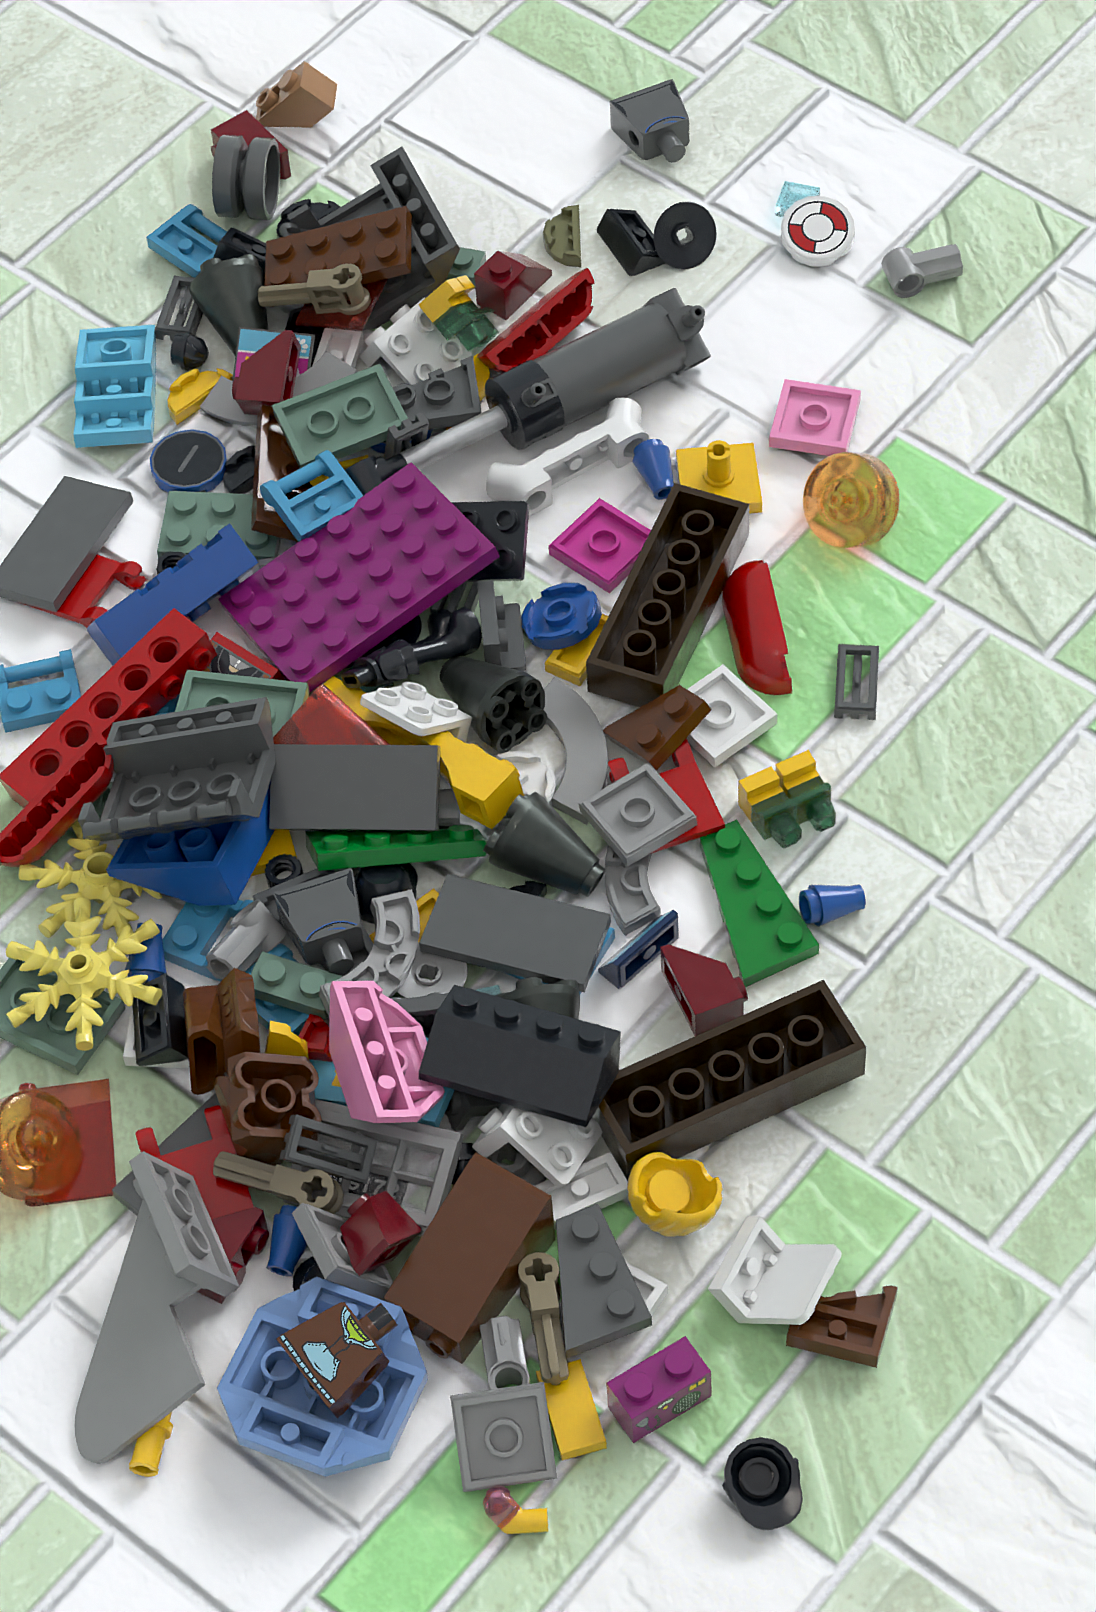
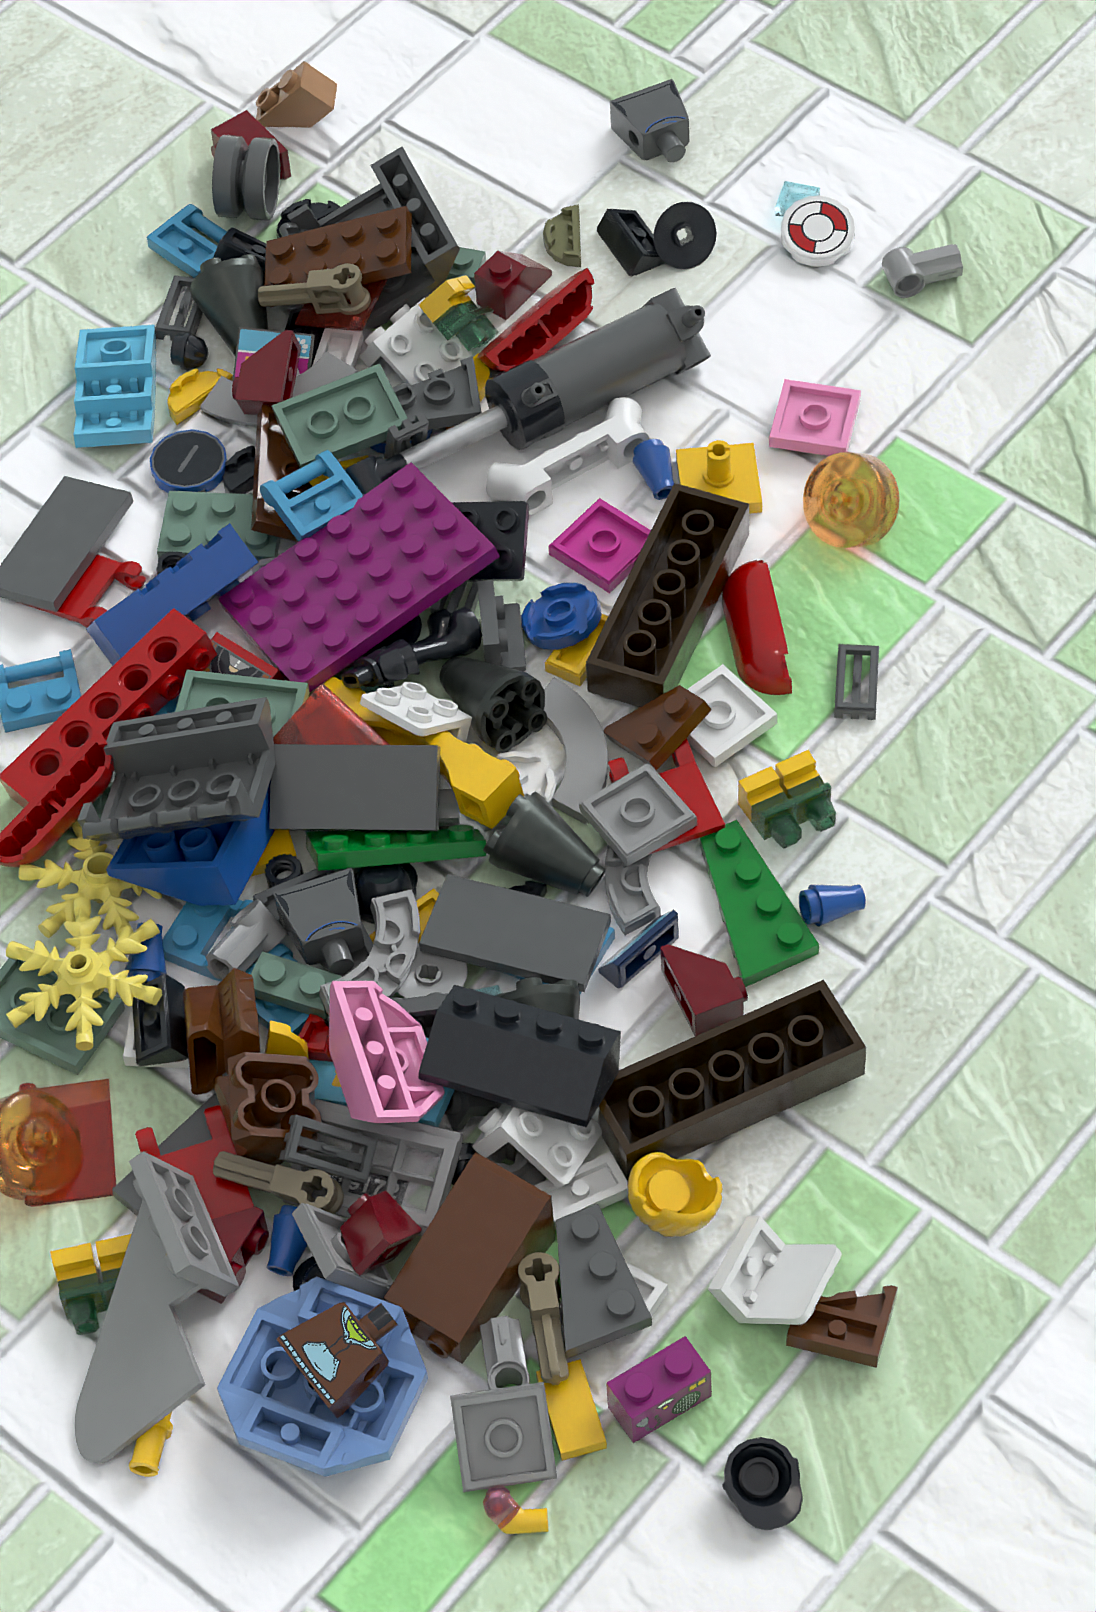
none -> hips [50,1234,132,1335]

